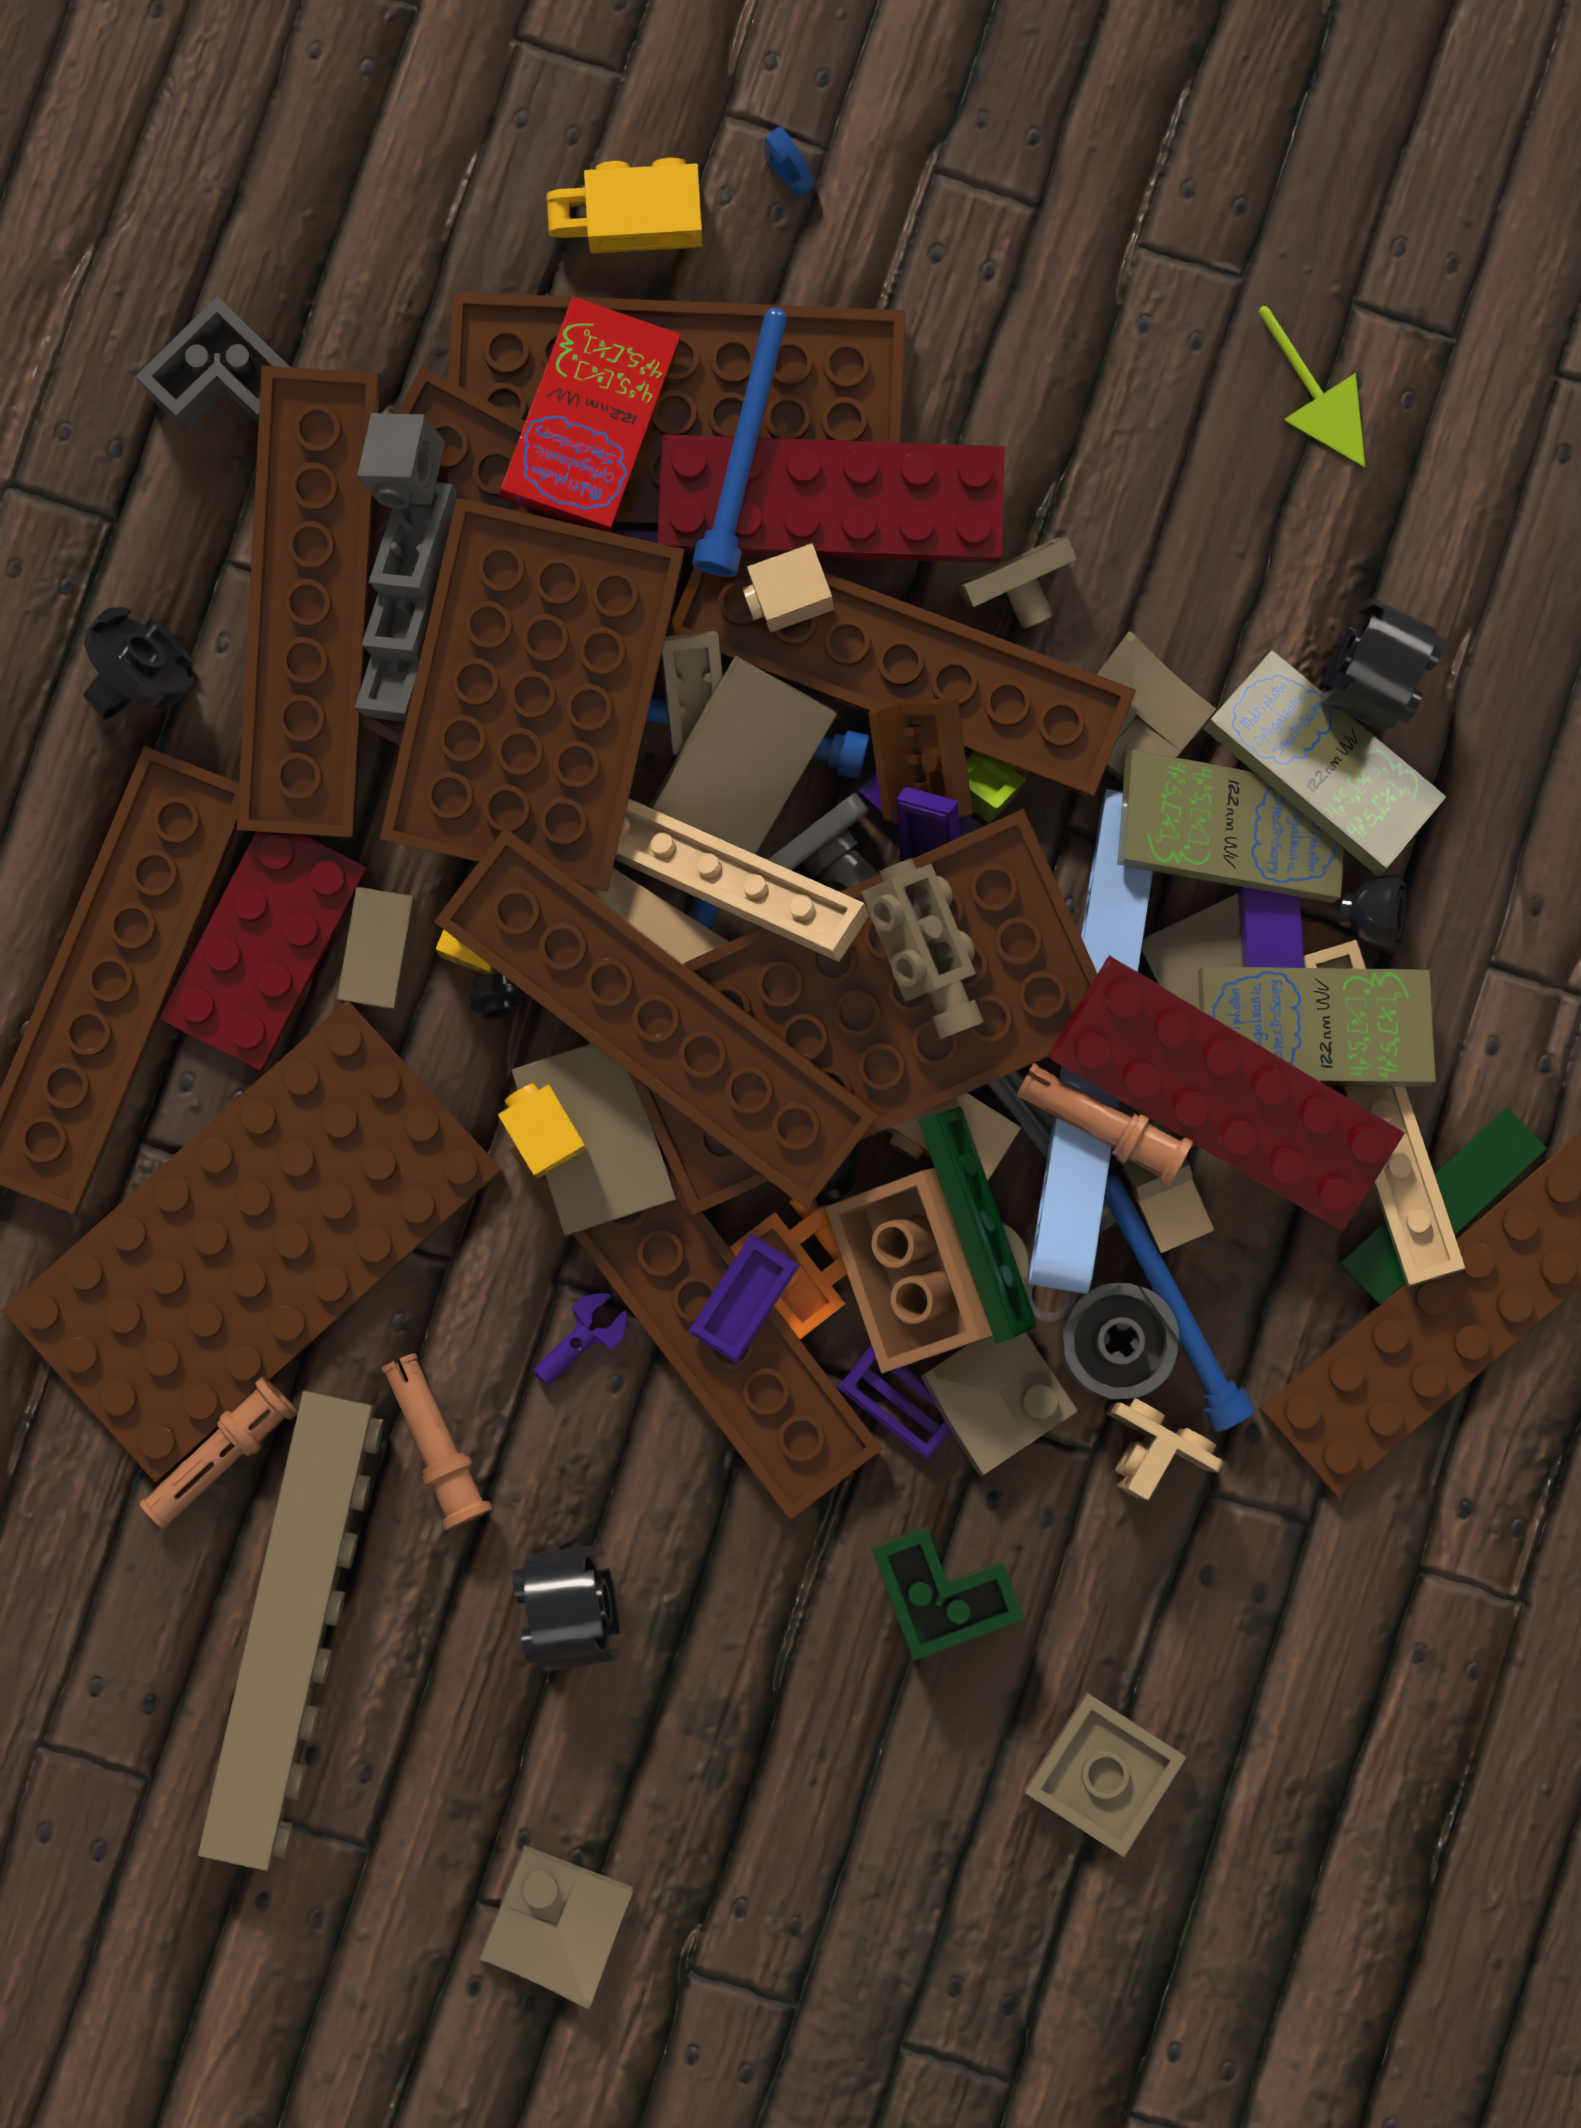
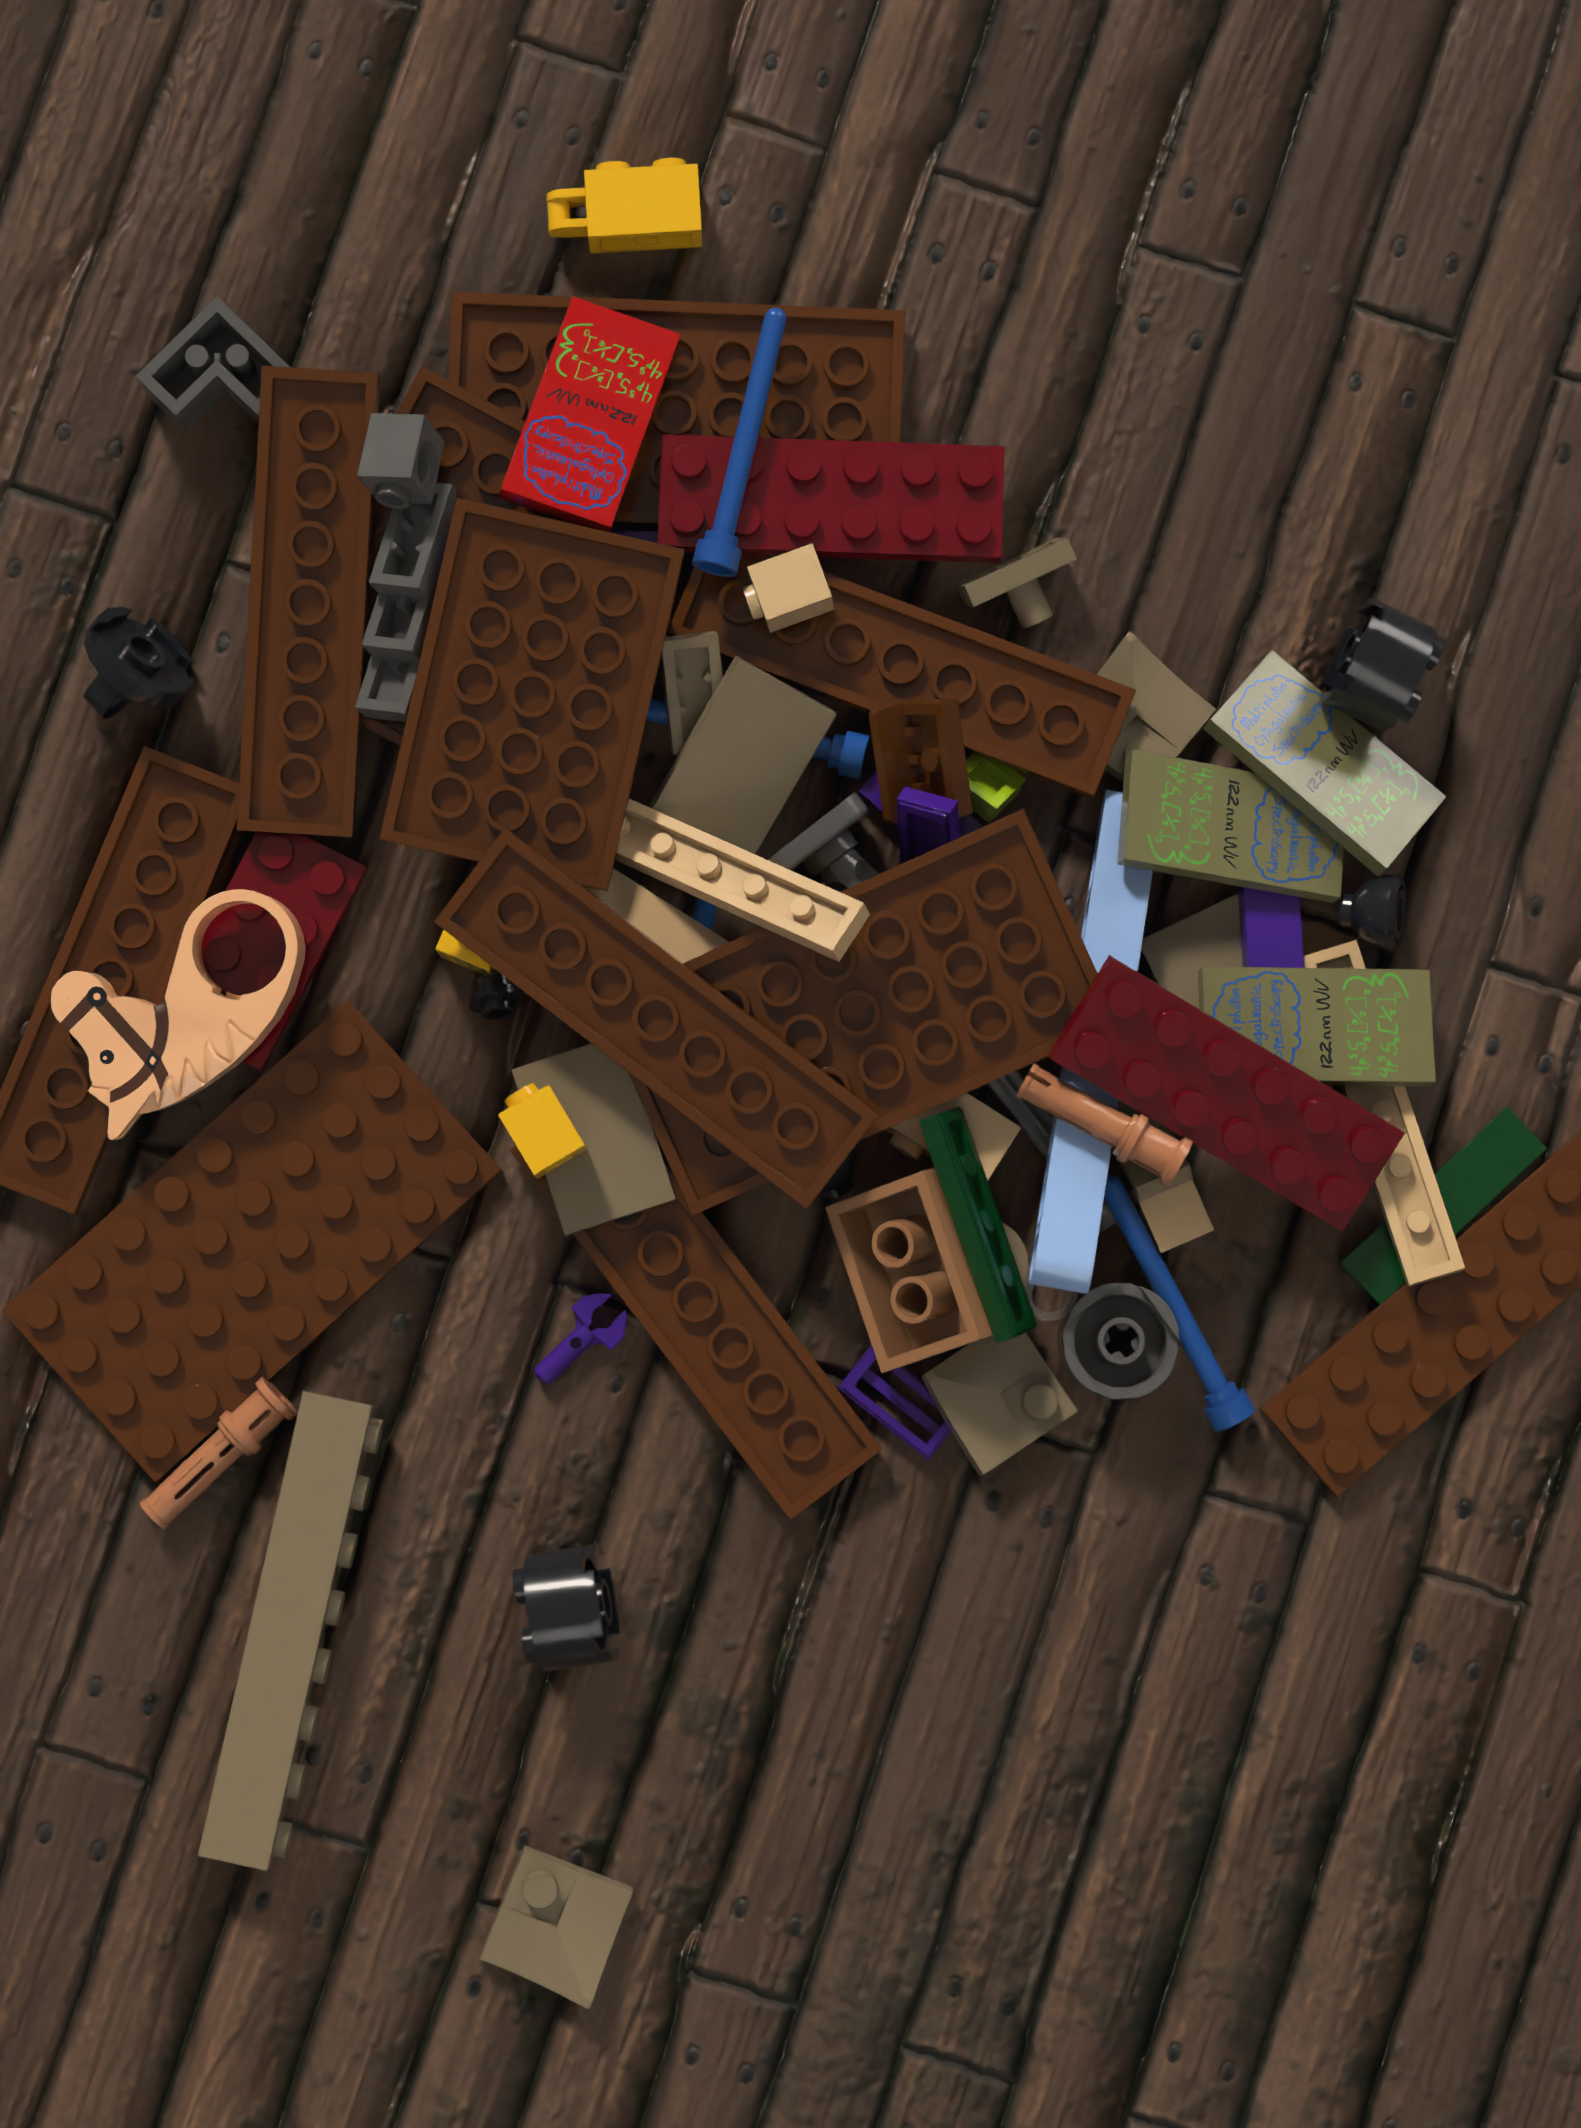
dark tan tile [337,887,415,1011] -> none
nougat pin [381,1353,493,1531] -> none
dark purple tile [688,1234,800,1364] -> none
orange plate [729,1199,851,1340] -> none
blue tile [765,125,815,198] -> none
dark tan brick [861,858,984,1039] -> none
dark green brick [870,1527,1024,1661] -> none
dark tan plate [1024,1692,1187,1857] -> none
tan bracket [1106,1398,1224,1500] -> none
lime piece [1259,306,1365,468] -> none
none -> light nougat animal [51,889,305,1140]

